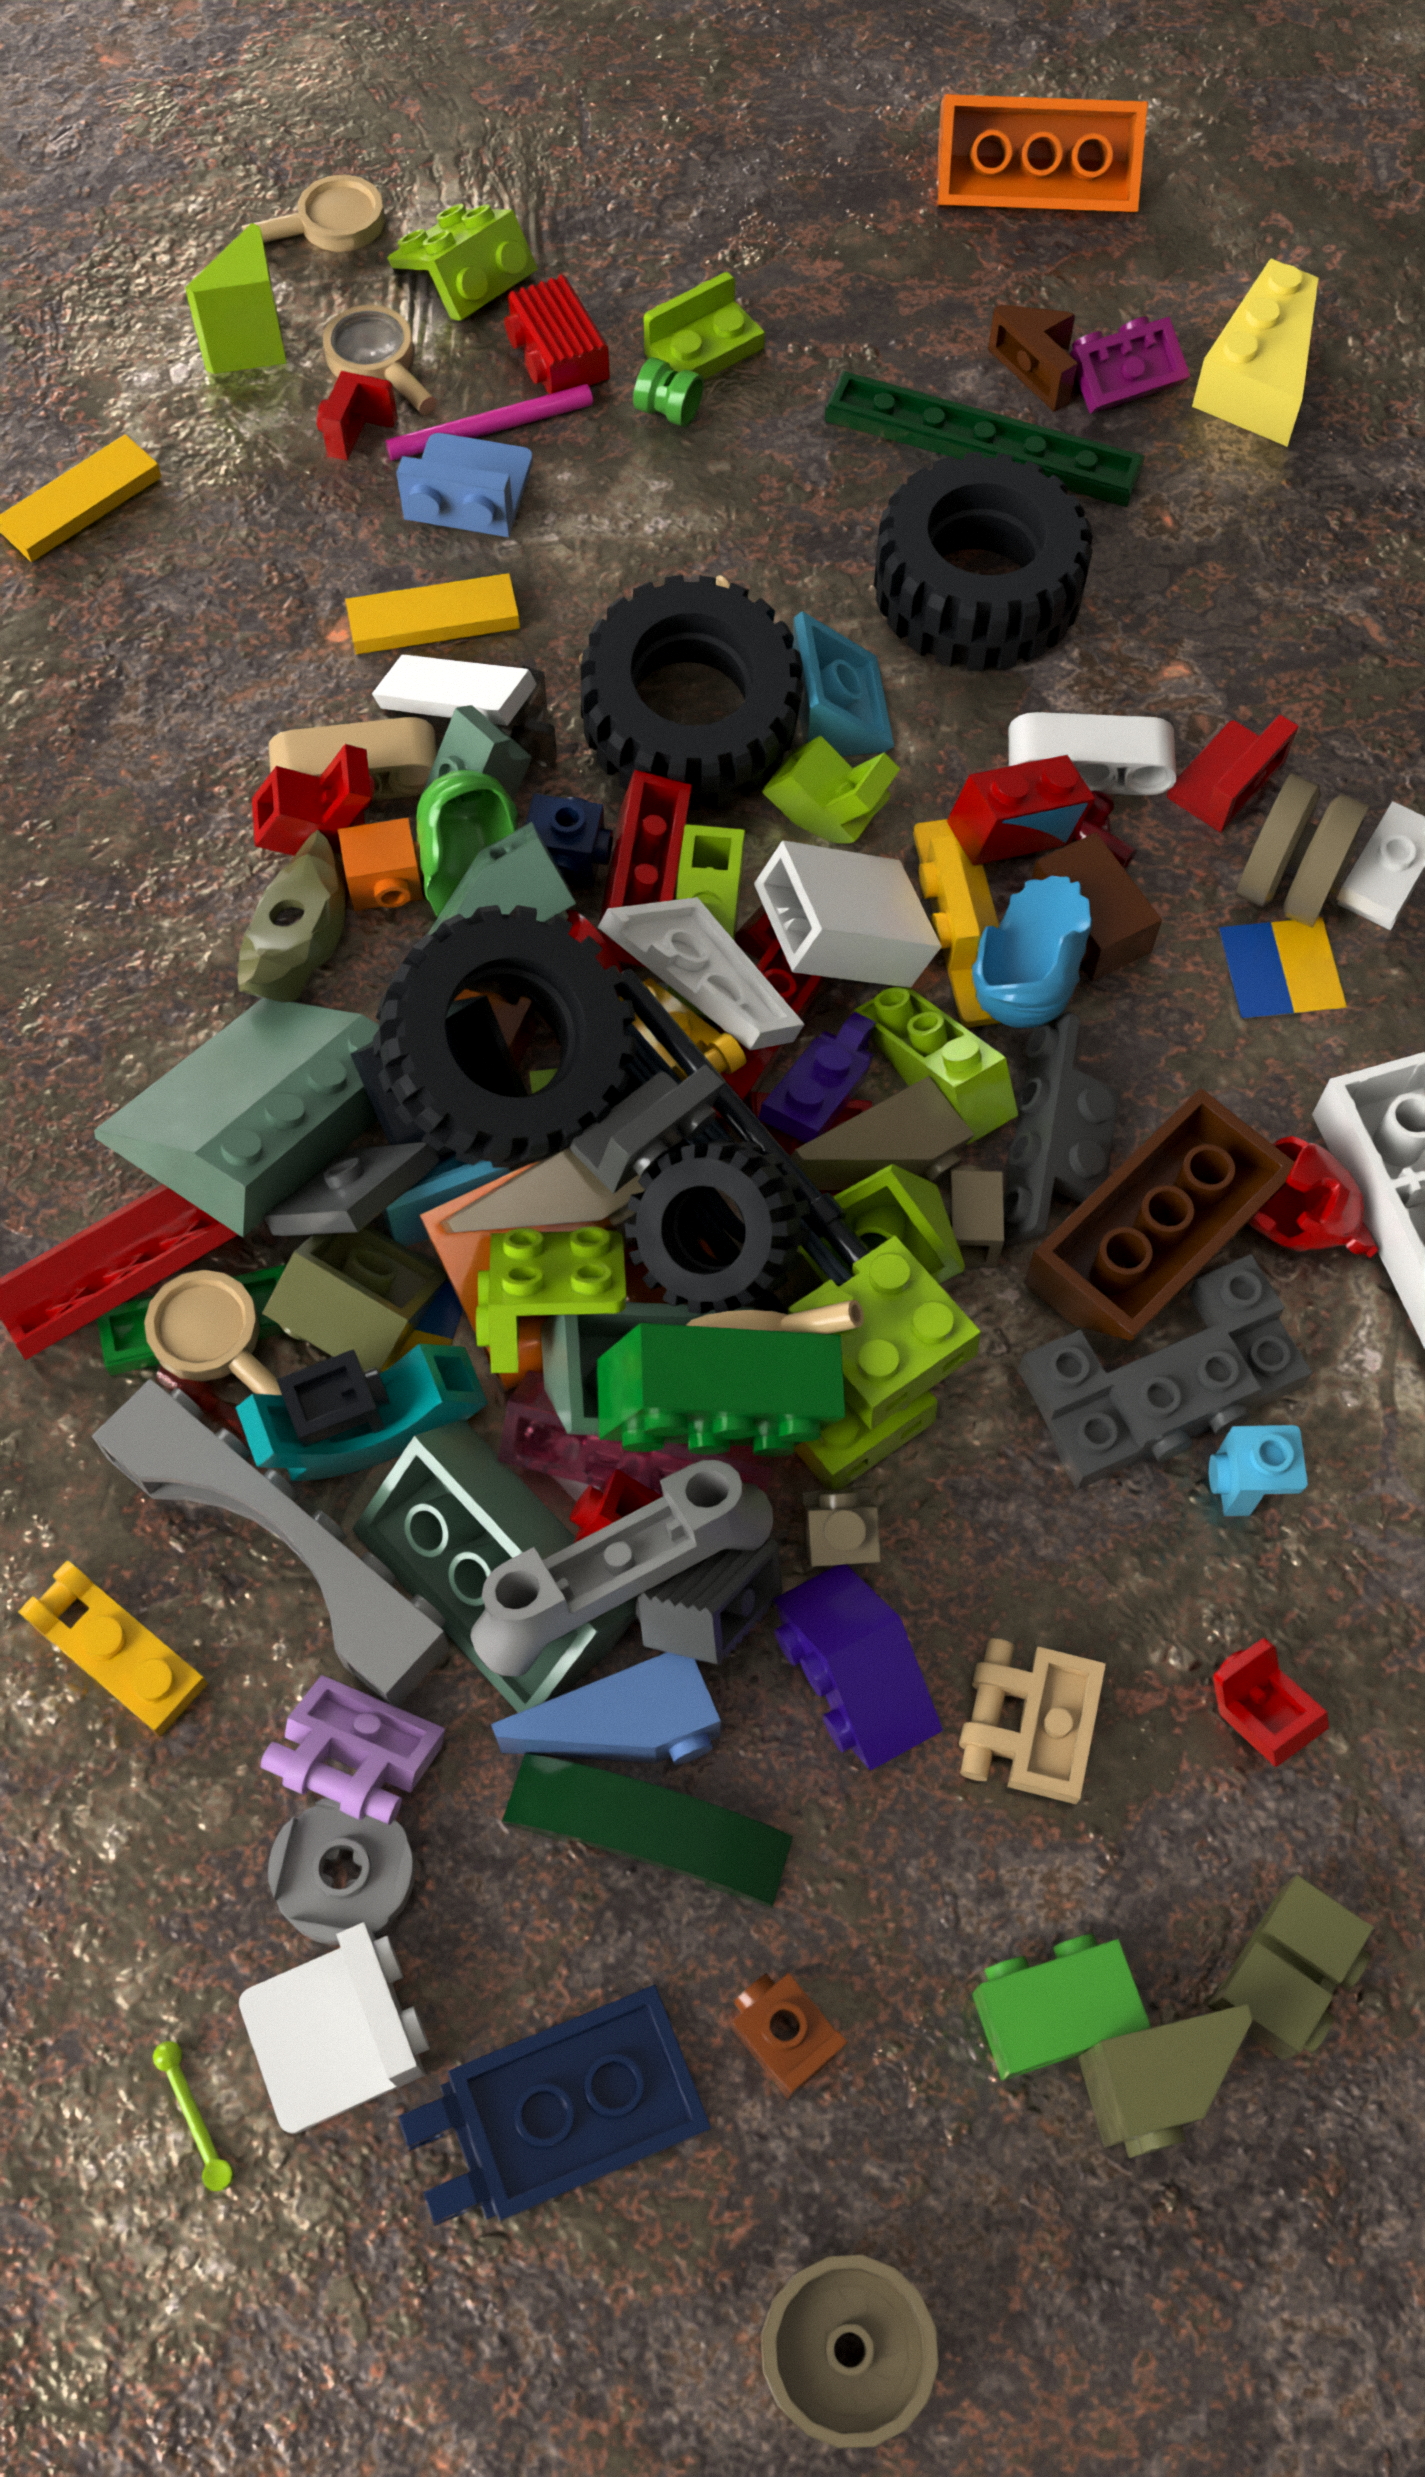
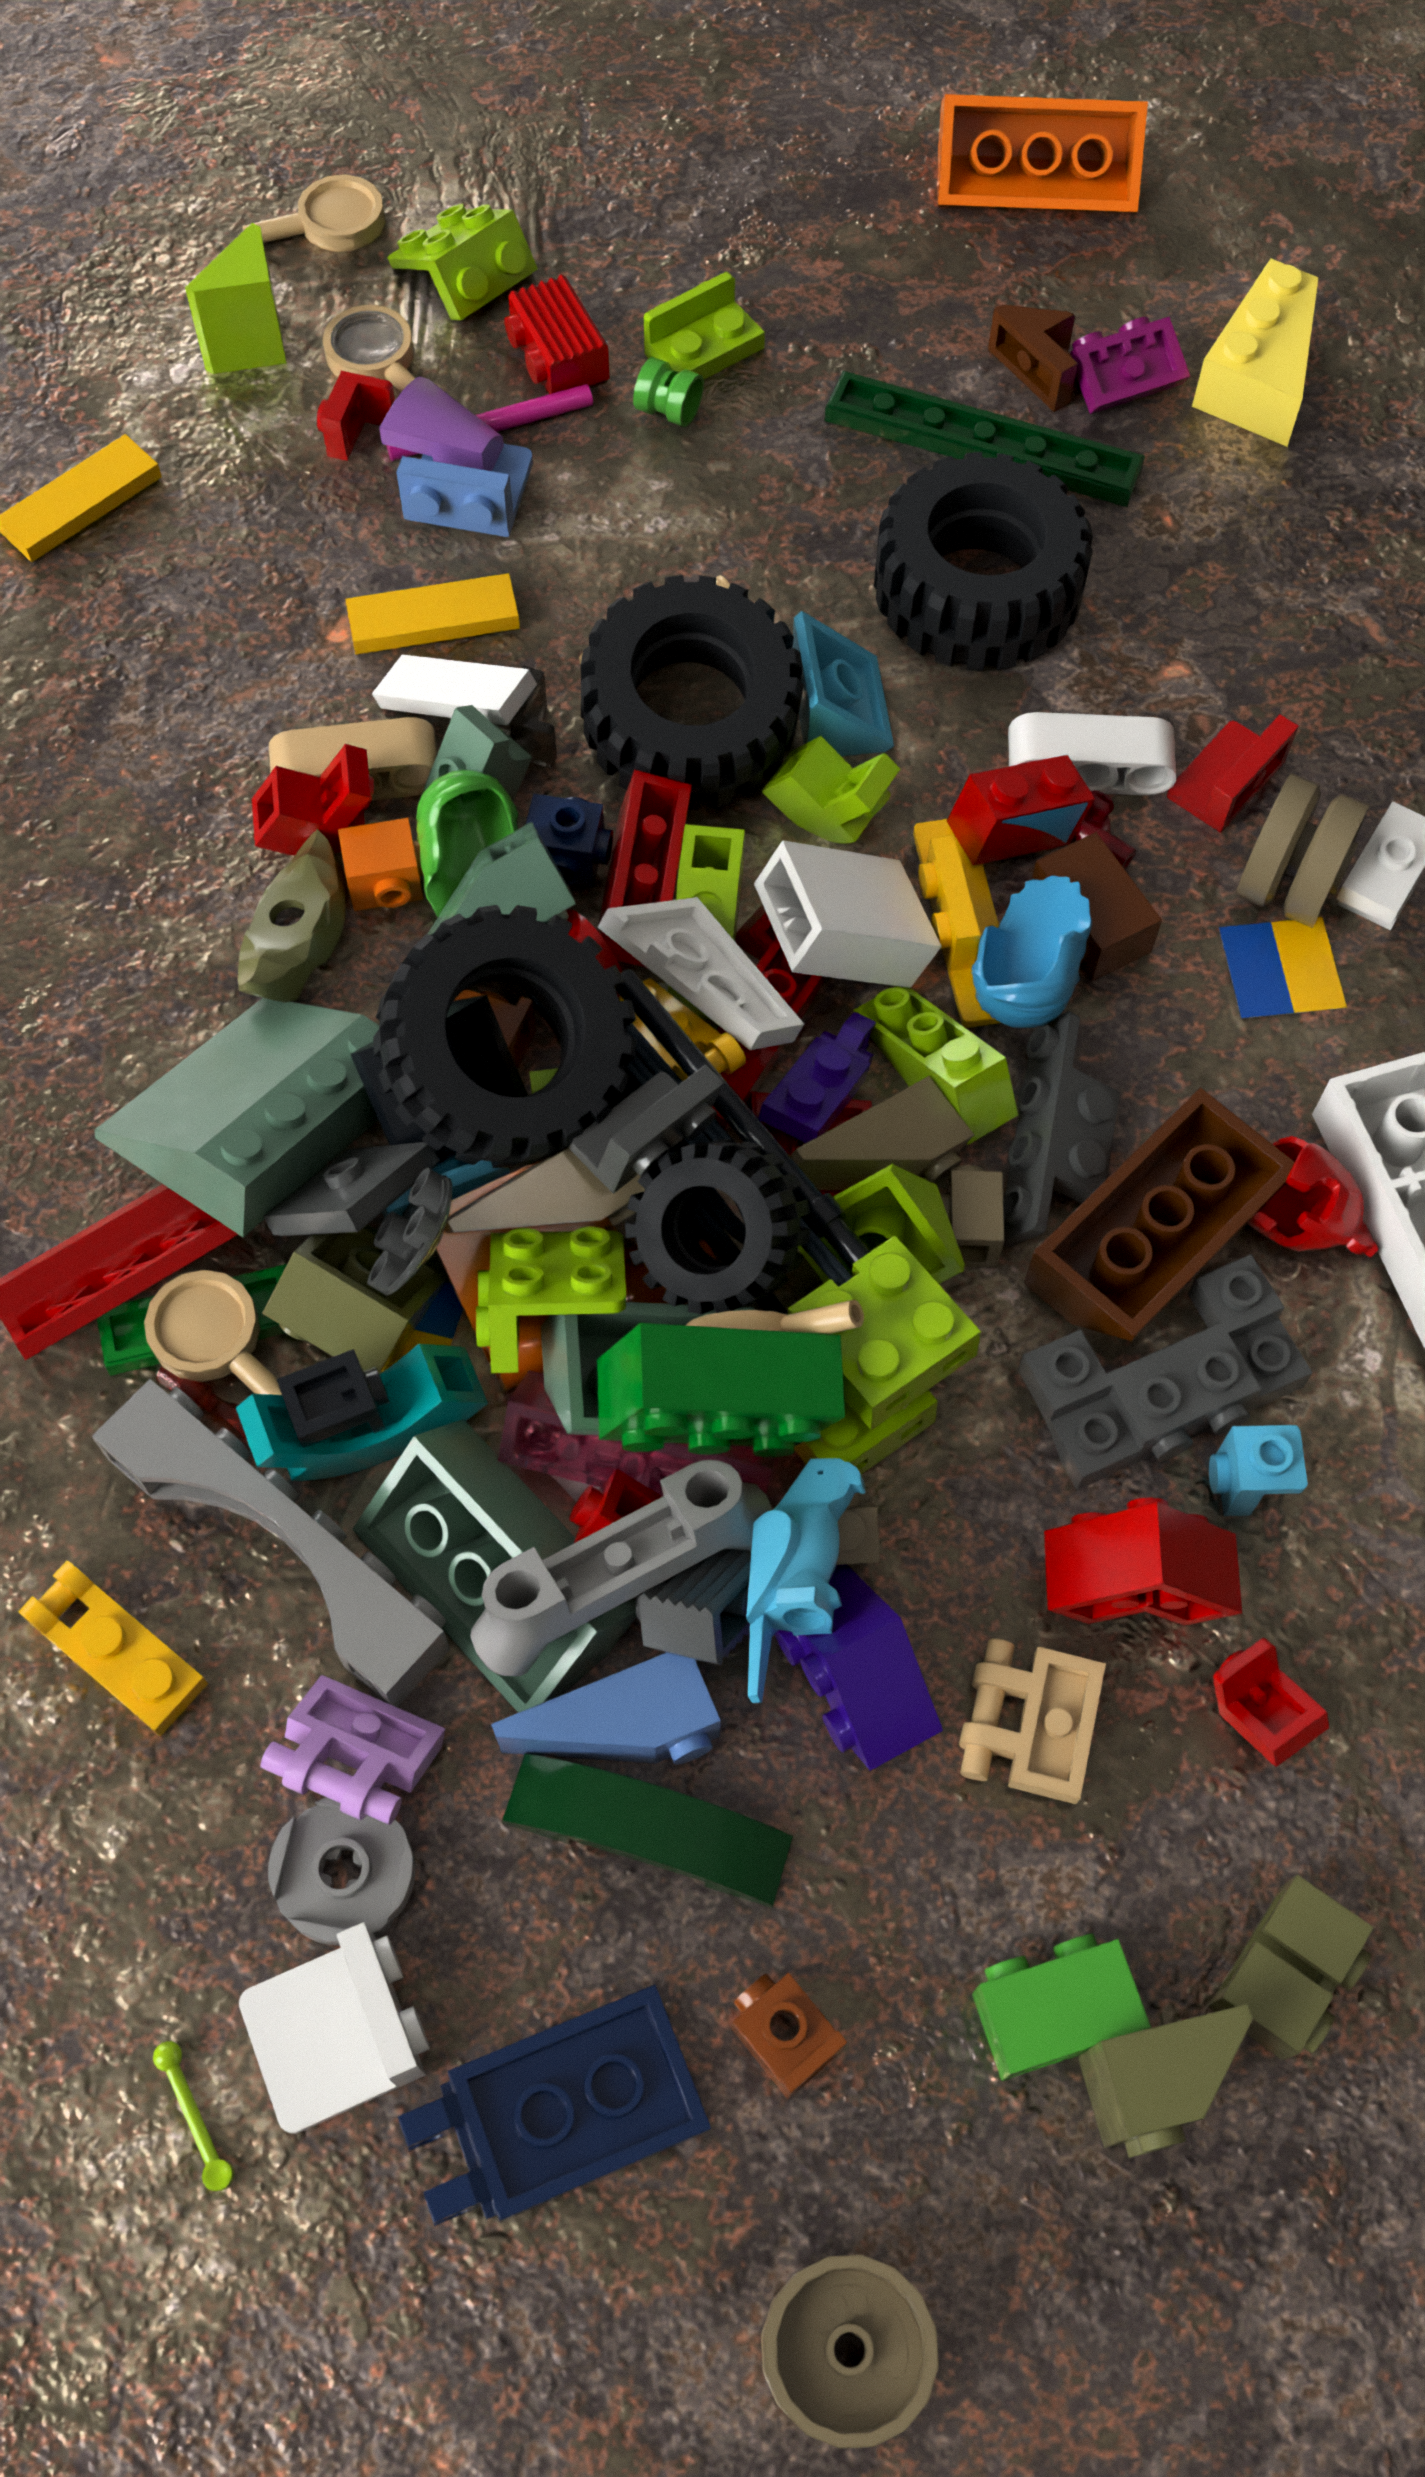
none -> dark grey dish [367,1168,452,1295]
none -> medium lavender slope [379,376,504,471]
none -> medium azure animal [746,1458,866,1703]
none -> red brick [1044,1497,1242,1626]

